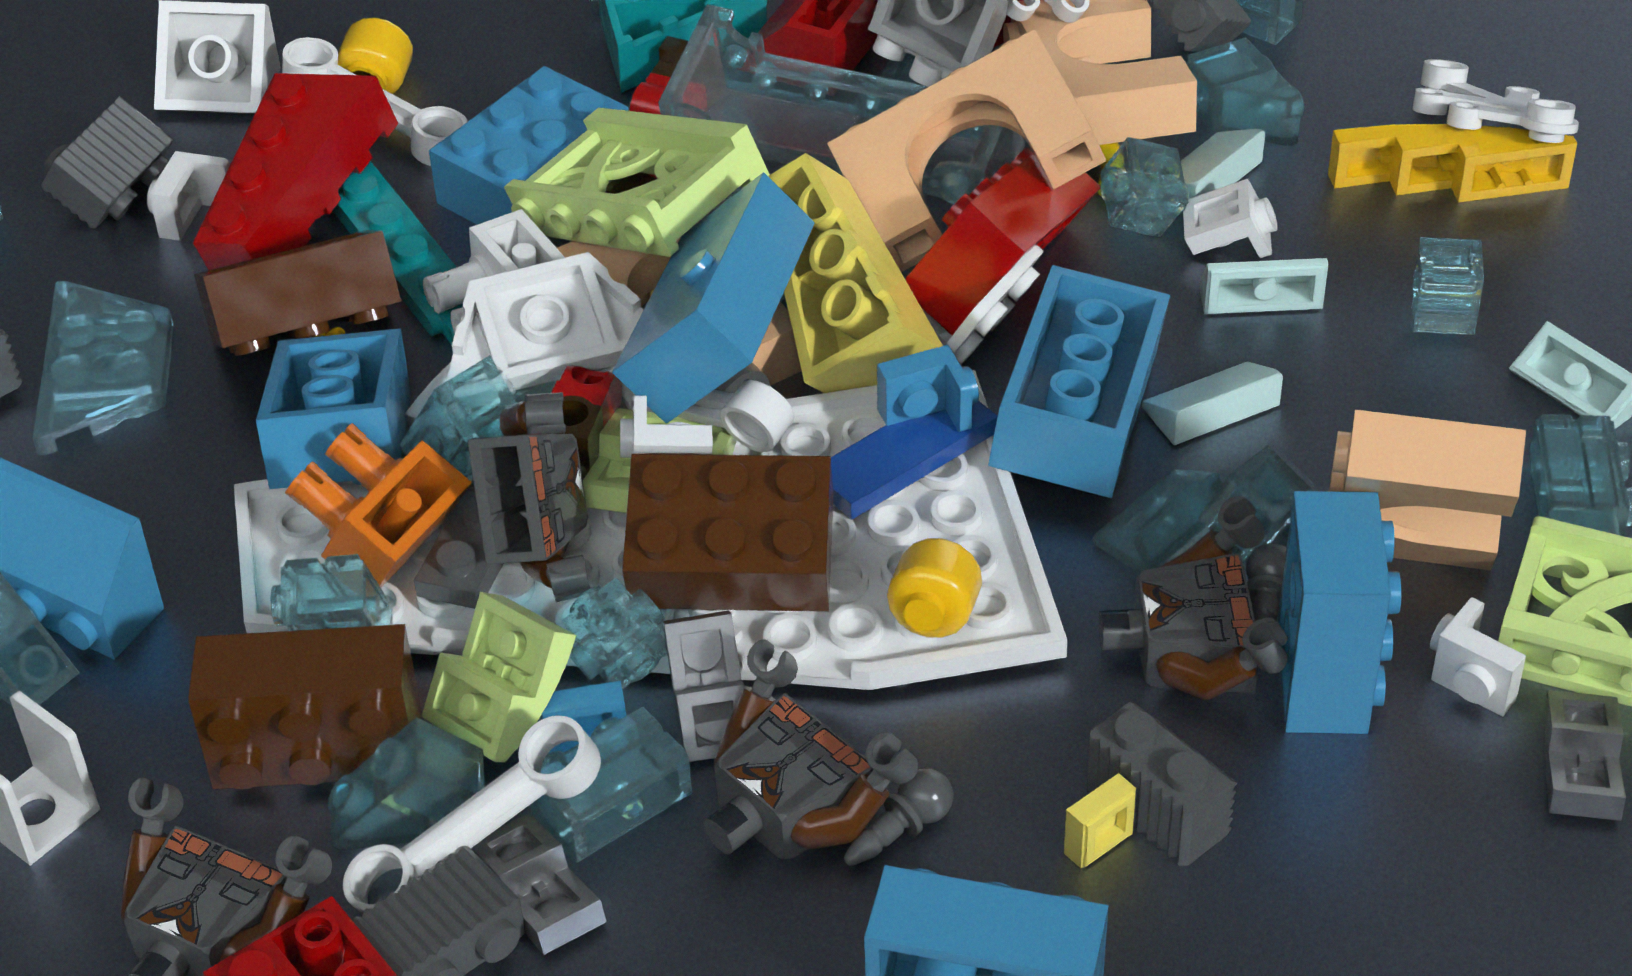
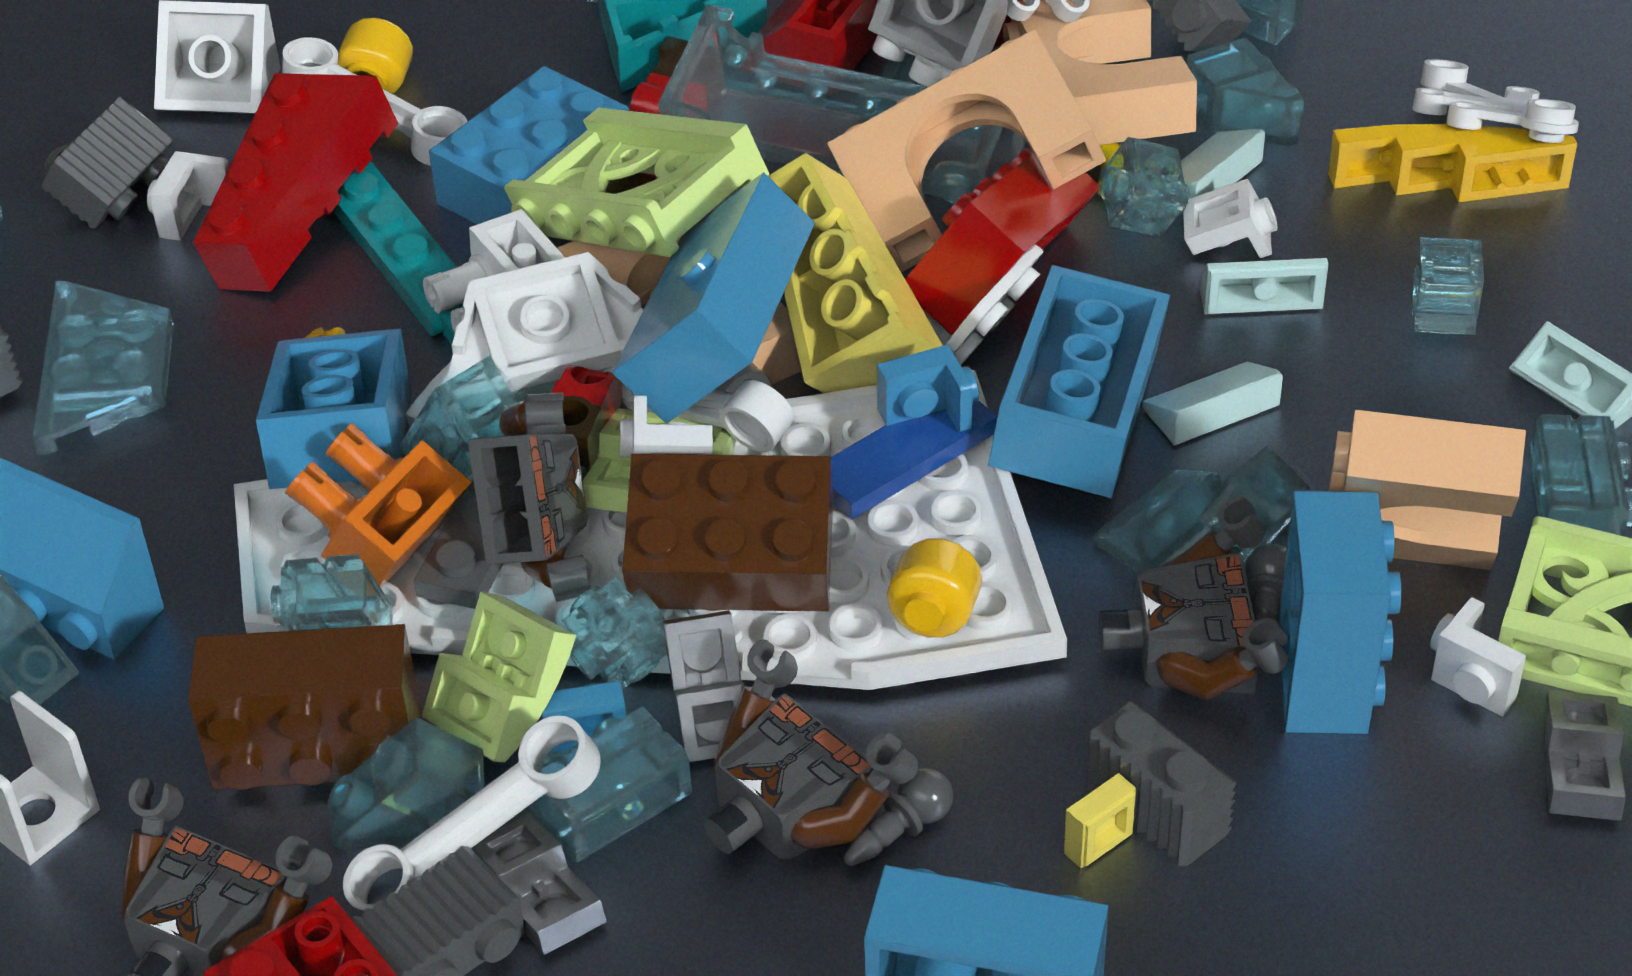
reddish brown brick [194,230,401,356] -> none

